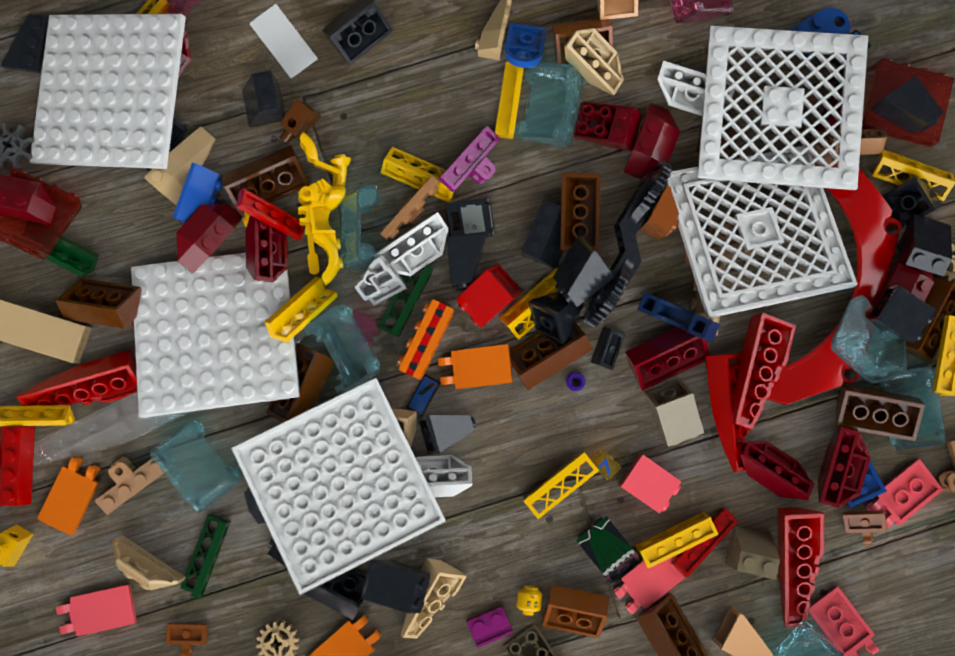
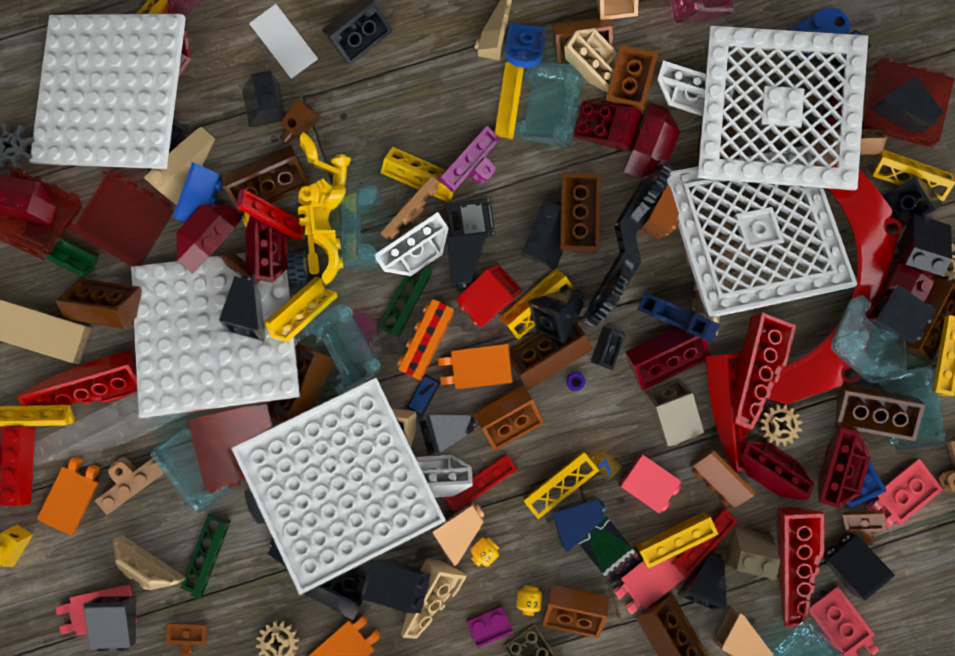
black wing [0,14,49,73] -> none
light grey slope [354,254,407,306] -> none
black slope [553,235,614,307] -> none
none -> clear red panel [68,170,174,268]
none -> slope [84,596,136,652]
none -> clear red panel [185,402,273,493]
none -> black slope [219,276,266,342]
none -> reddish brown slope [222,254,260,285]
none -> black wheel [287,250,310,286]
none -> light nougat slope [433,502,484,566]
none -> red tile [443,454,518,514]
none -> yellow head [471,537,499,567]
none -> dark orange slope [474,385,544,452]
none -> dark blue slope [551,496,606,552]
none -> dark orange slope [606,45,658,114]
none -> black slope [678,551,727,610]
none -> slope [690,449,756,508]
none -> tan gear [759,405,802,446]
none -> black slope [821,533,896,601]

